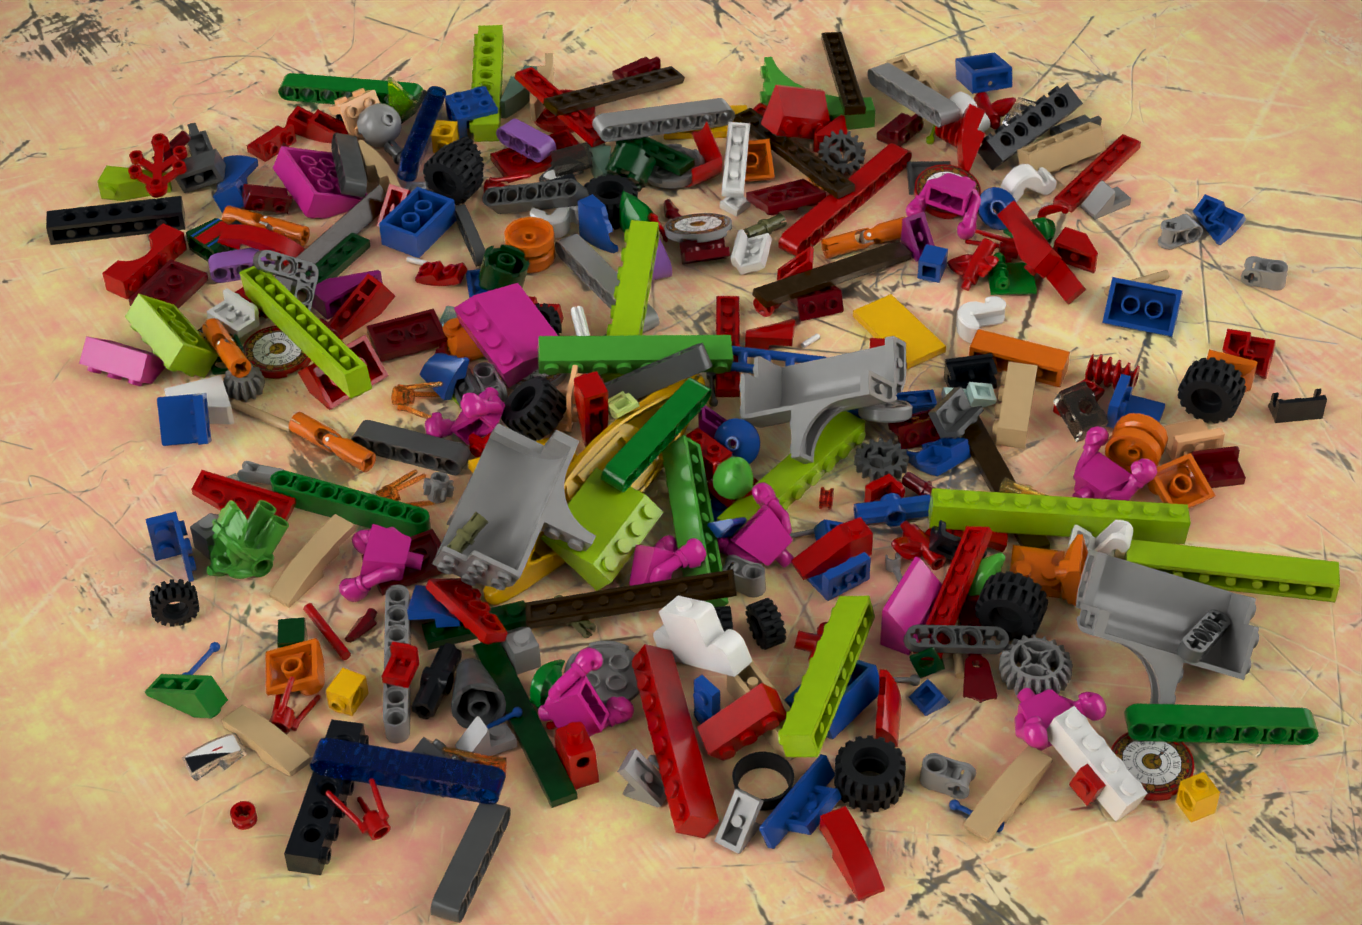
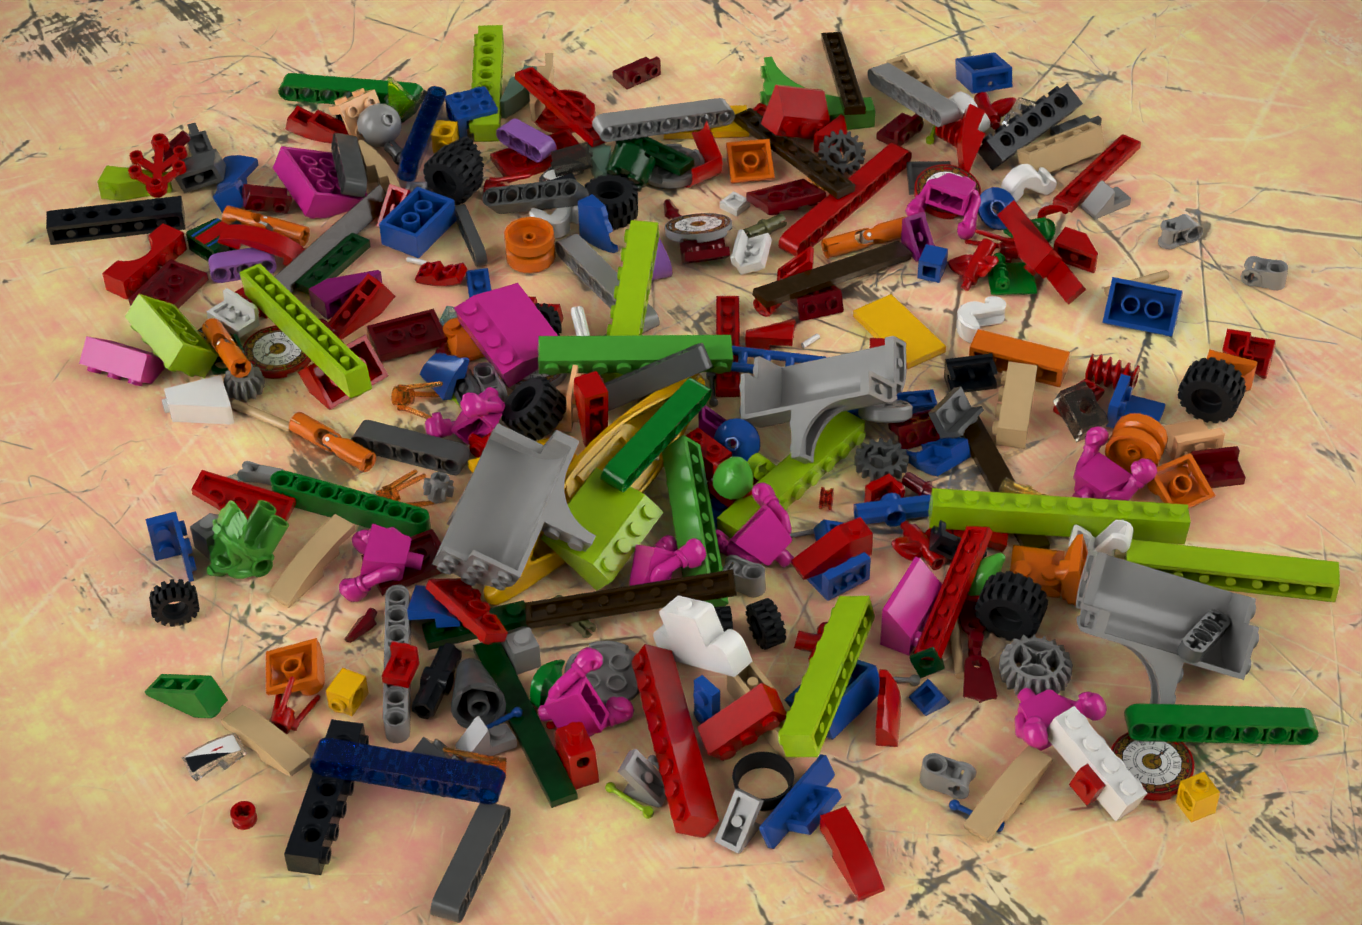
blue bracket [157,393,212,446] -> none
blue hinge [182,642,220,675] -> none
red bracket [246,124,297,162] -> none
dark grey beam [253,250,319,311] -> none
dark green brick [277,617,308,648] -> none
red bar [303,603,351,660] -> none
red plant [326,778,391,840] -> none
olive pin [447,512,488,554] -> none
dark green brick [478,245,529,291] -> none
dark brown tile [543,66,685,116] -> none
yellowish green slope [608,391,640,419] -> none
green piece [619,191,668,243] -> none
blue slope [707,517,747,538] -> none
white tile [722,122,750,198] -> none
black tyre [834,735,906,812] -> none
light grey hand [885,552,902,584] -> none
dark grey beam [903,625,1009,654] -> none
light aqua slope [941,382,997,407] -> none
blue slope [1193,194,1246,245] -> none
black hinge [1268,388,1327,423] -> none
none -> lime hinge [605,782,654,819]
none -> lime beam [747,453,776,481]

